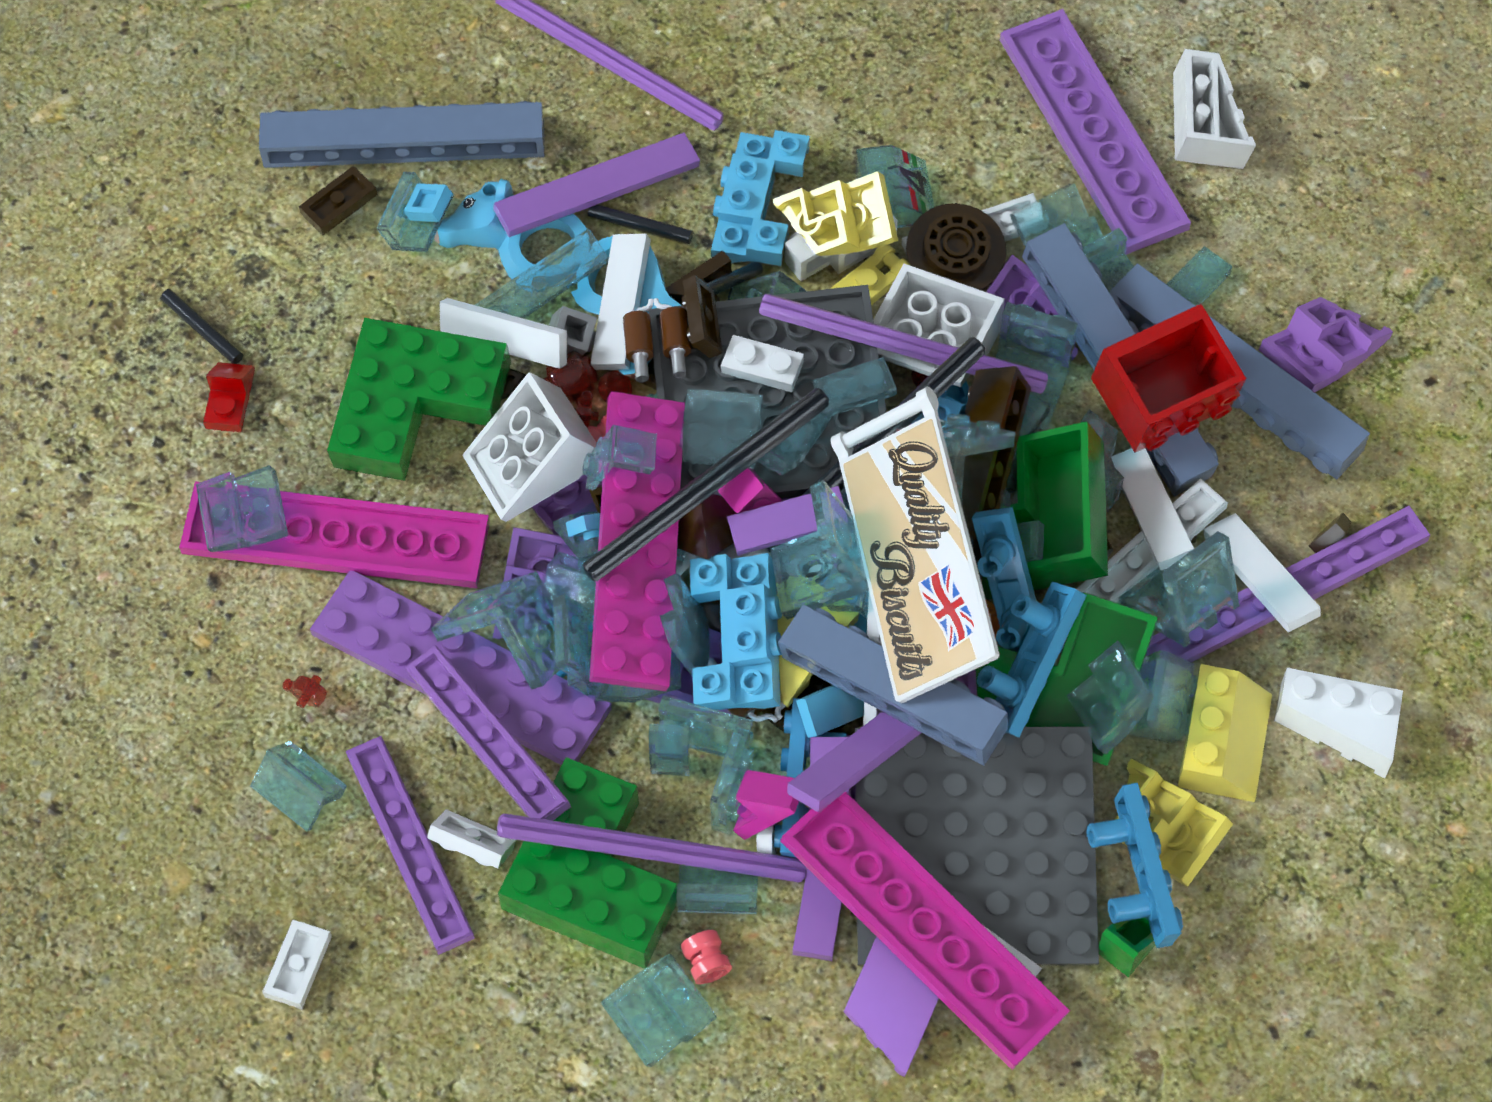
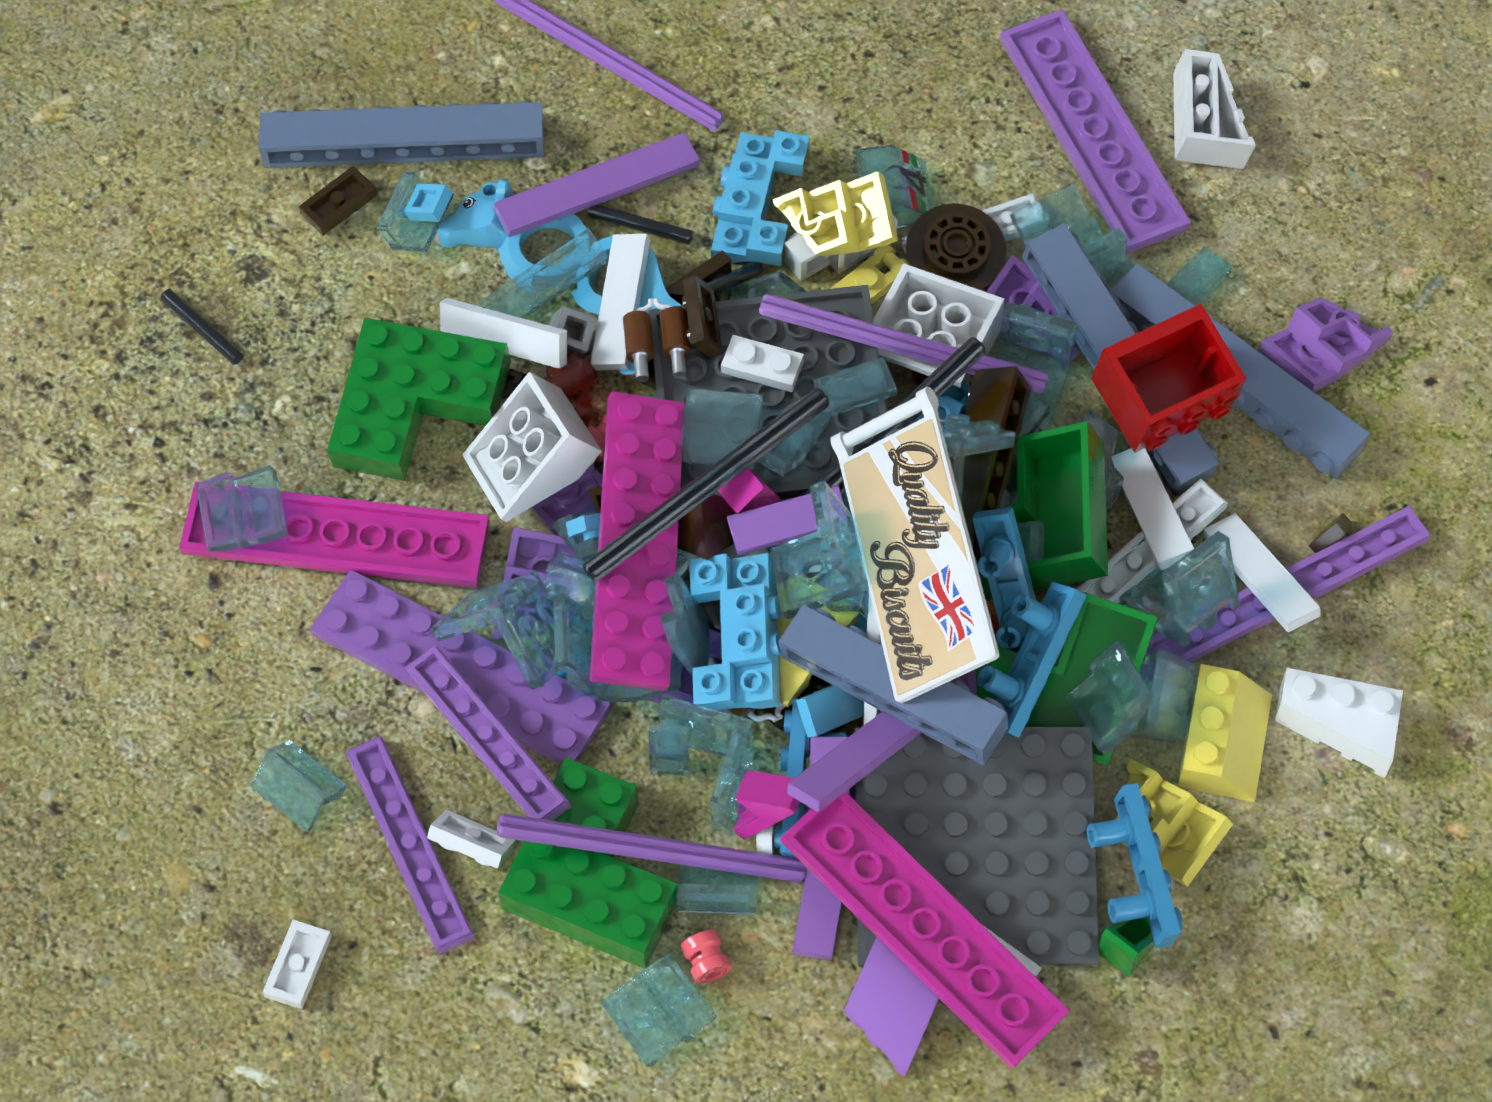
red slope [203,362,255,433] -> none
clear red piece [283,675,327,708] -> none
clear light blue bracket [582,424,657,490] -> none
clear red piece [598,370,632,403] -> none

